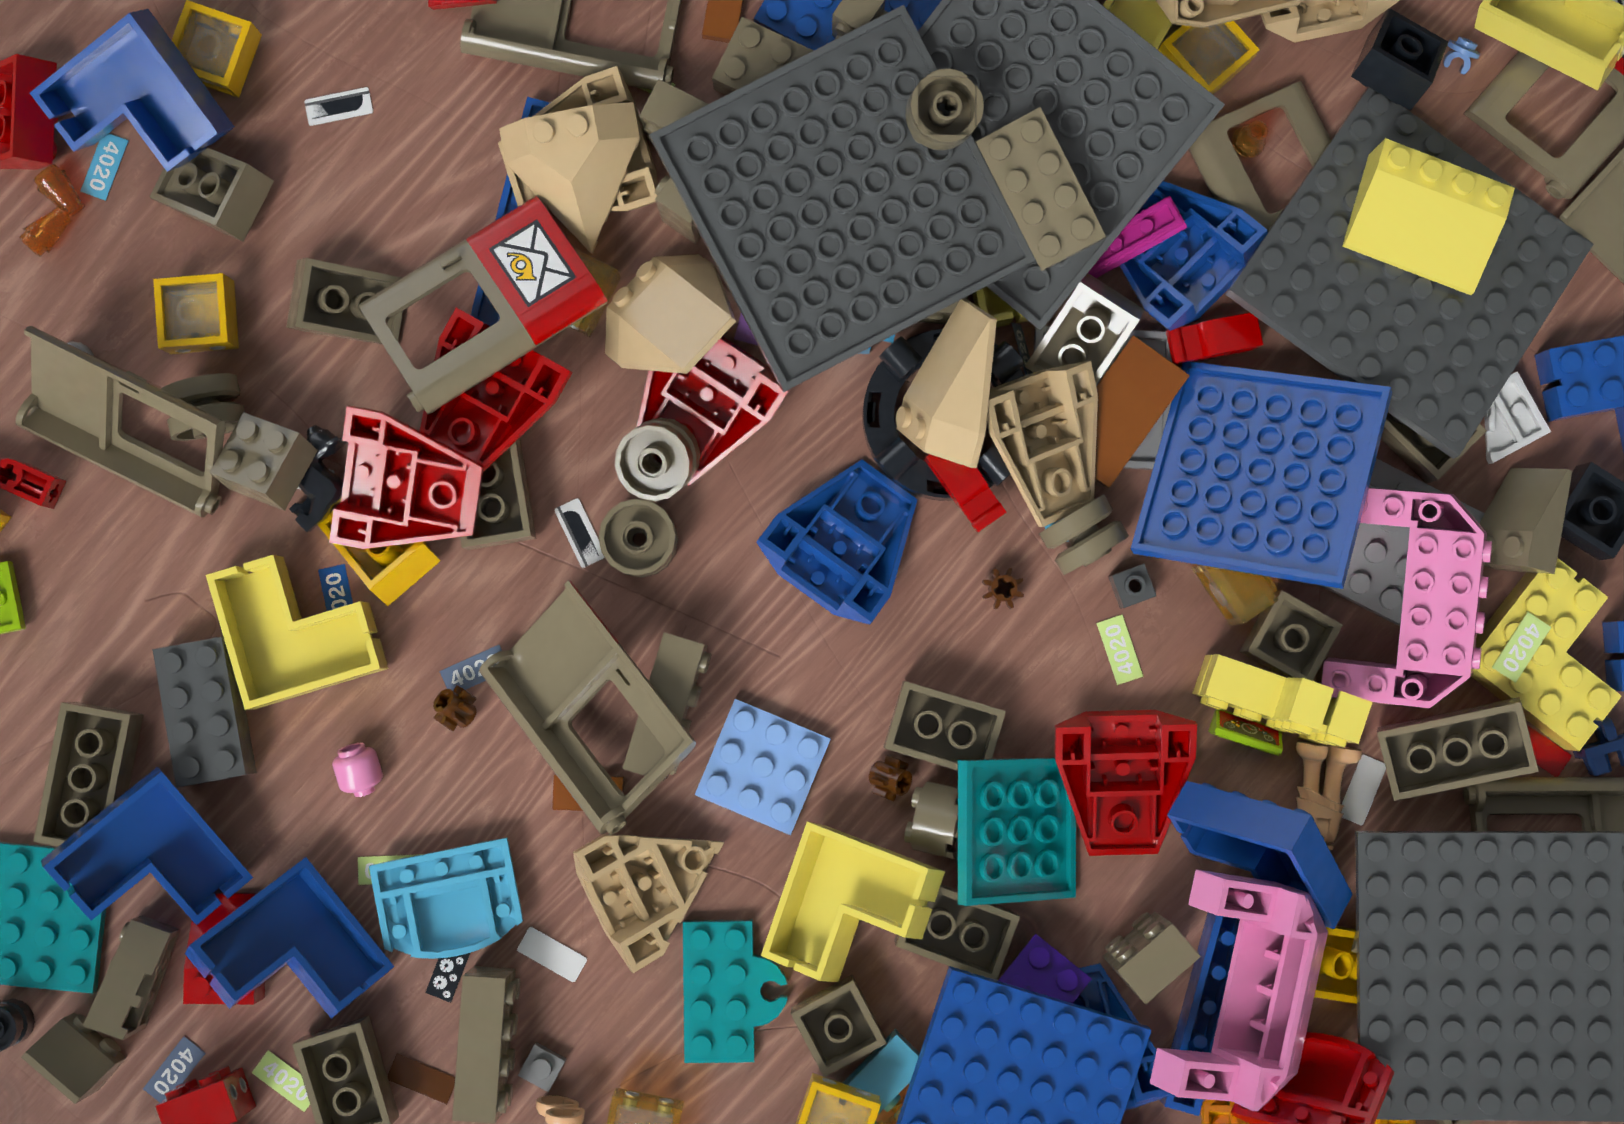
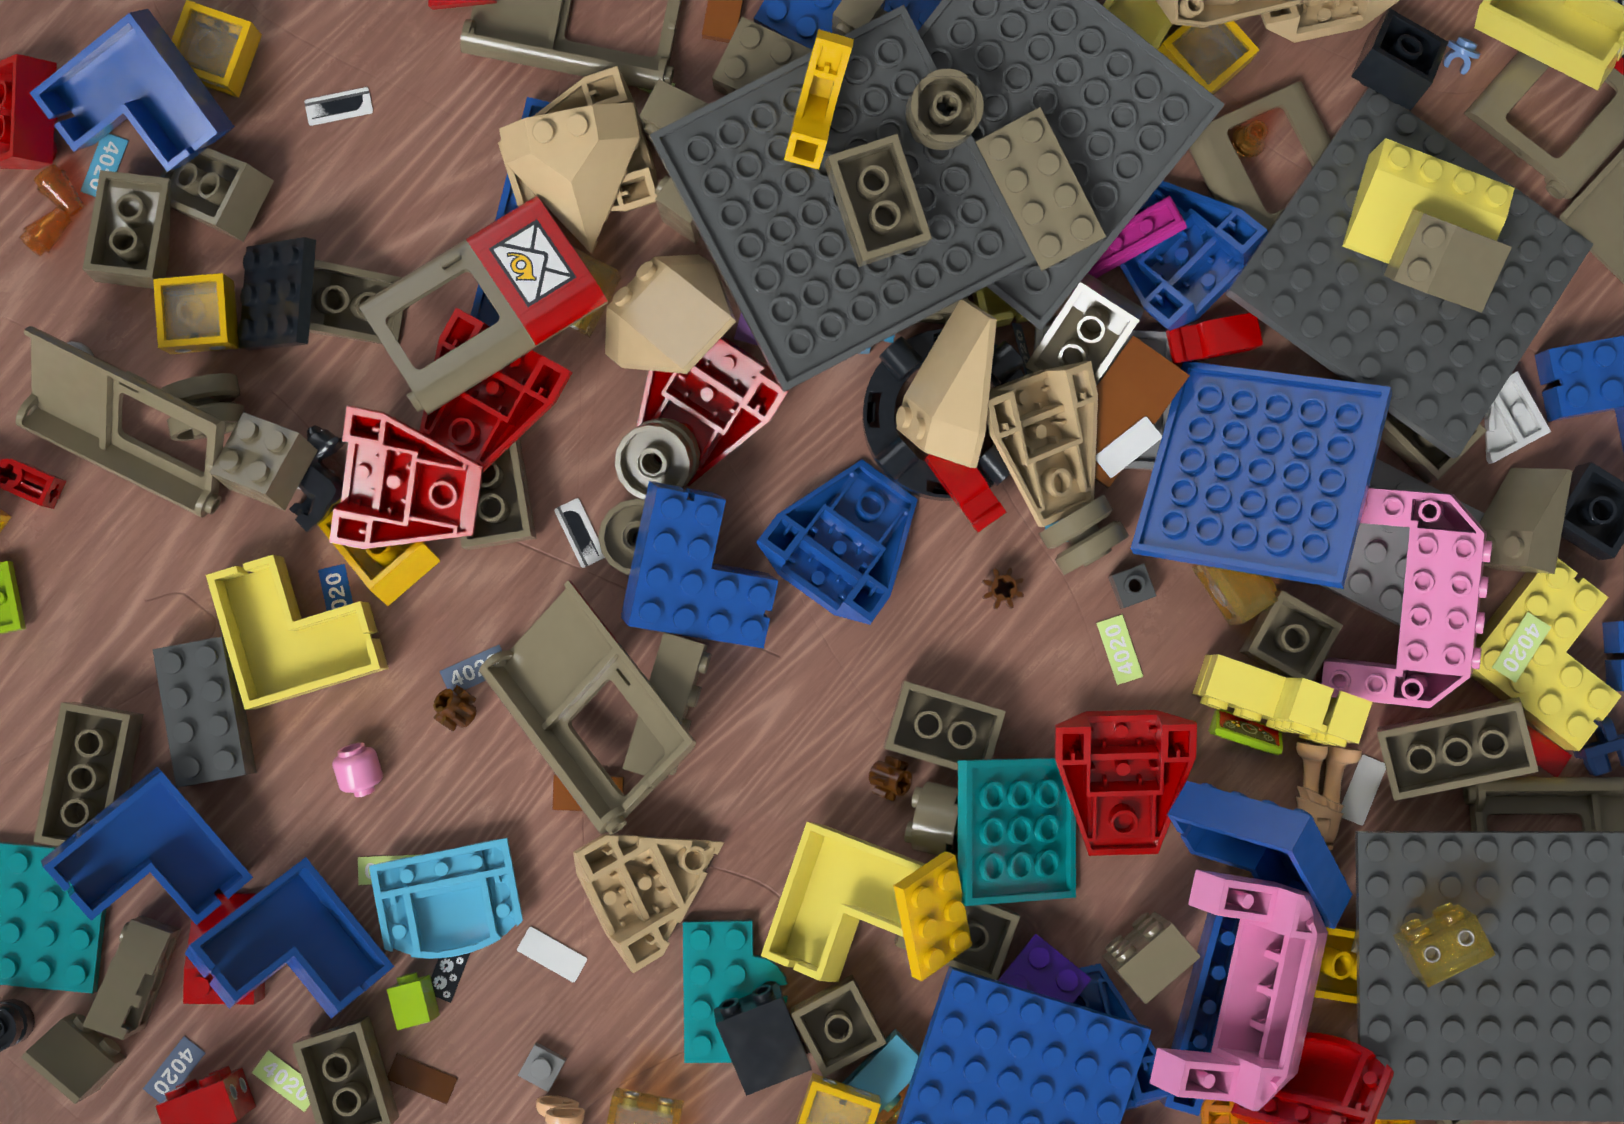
dark tan brick [452,966,521,1123] -> none
light blue plate [695,699,831,835] -> none
none -> dark tan slope [83,170,171,289]
none -> black plate [237,237,316,351]
none -> lime brick [387,972,440,1030]
none -> blue piece [621,481,778,649]
none -> black panel [714,983,812,1096]
none -> yellow arch [784,29,854,170]
none -> dark tan brick [824,134,932,267]
none -> yellow plate [893,851,972,981]
none -> white sticker [1096,417,1162,478]
none -> dark tan slope [1384,209,1512,313]
none -> clear yellow piece [1393,903,1496,988]

